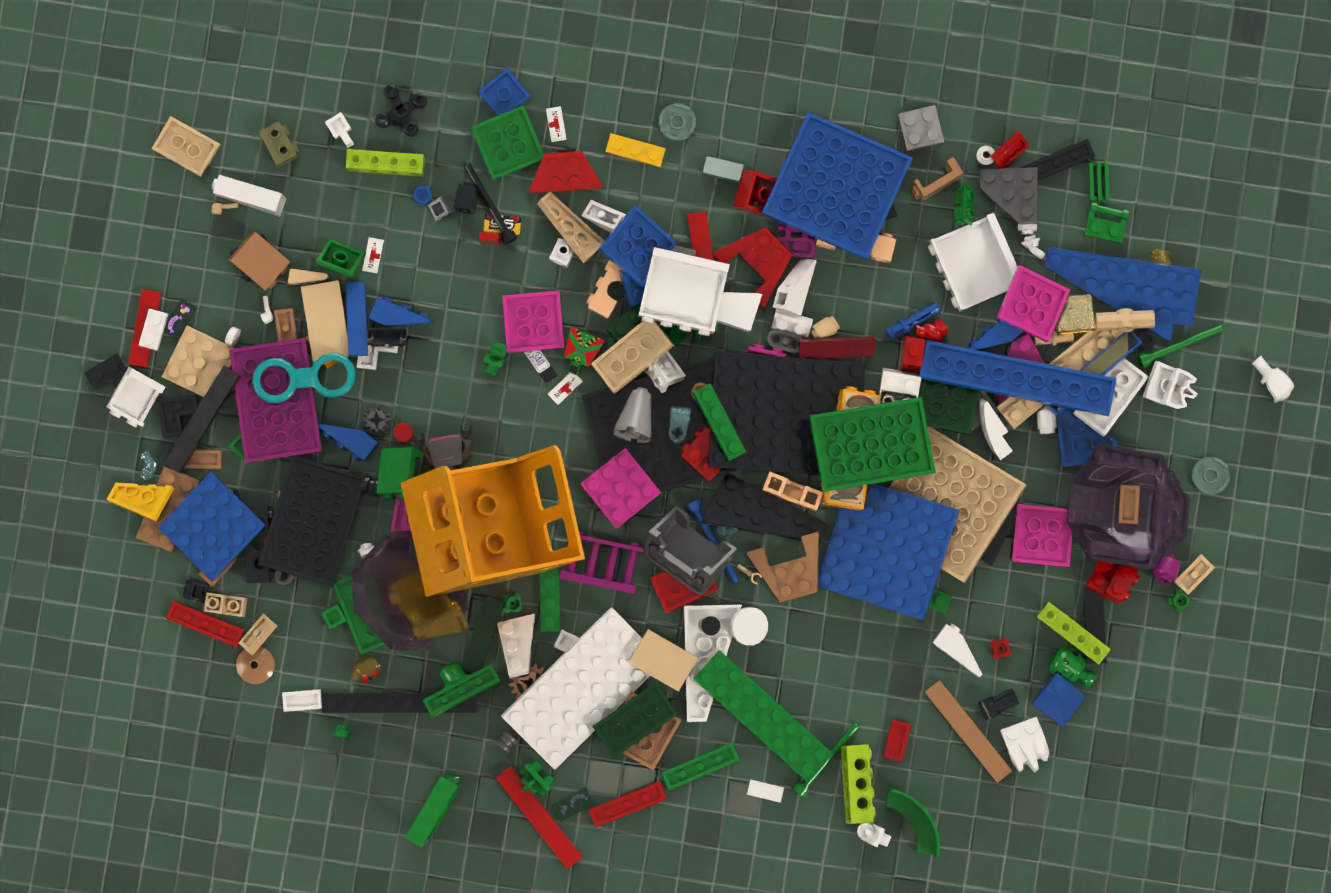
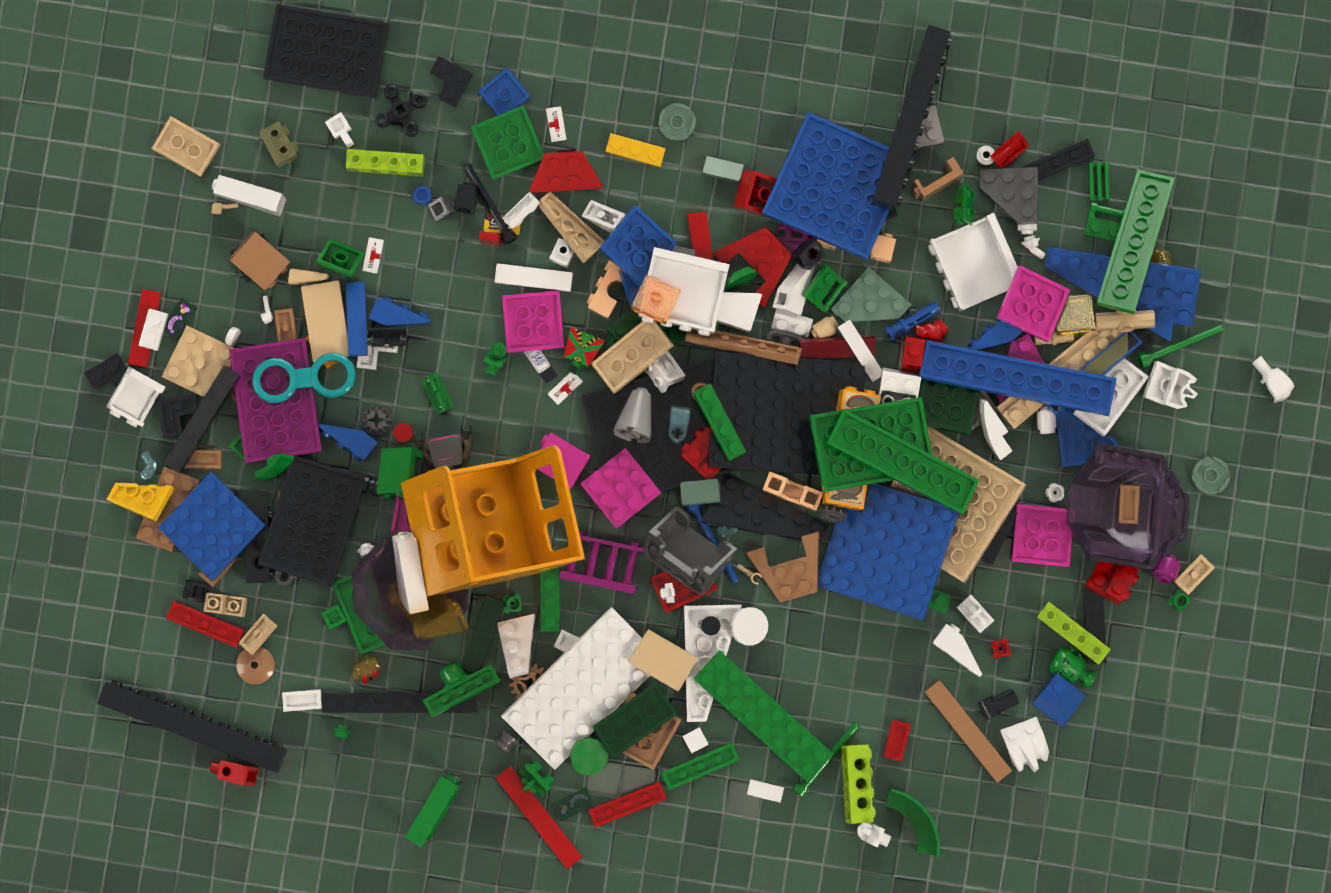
none -> black brick [97,680,287,773]
none -> red torso [210,760,259,786]
none -> green slope [254,453,294,481]
none -> black plate [263,4,389,99]
none -> white slope [392,532,429,614]
none -> green hinge [421,373,455,415]
none -> black plate [430,56,473,108]
none -> white tile [495,264,573,292]
none -> white plate [502,192,540,229]
none -> dark pink panel [538,433,591,490]
none -> green tile [570,737,609,776]
none -> clear orange plate [630,275,681,324]
none -> white plate [660,583,675,603]
none -> sand green slope [680,479,720,506]
none -> white tile [683,727,708,753]
none -> medium nougat tile [685,329,802,365]
none -> green tile [724,267,757,292]
none -> black brick [791,239,826,270]
none -> green plate [802,264,849,315]
none -> dark grey gear [817,505,848,523]
none -> green plate [826,409,979,515]
none -> sand green plate [830,267,912,323]
none -> white sticker [838,320,882,382]
none -> black brick [872,25,952,211]
none -> white hips [956,595,994,633]
none -> white plate [1045,483,1064,502]
none -> green plate [1097,169,1175,314]

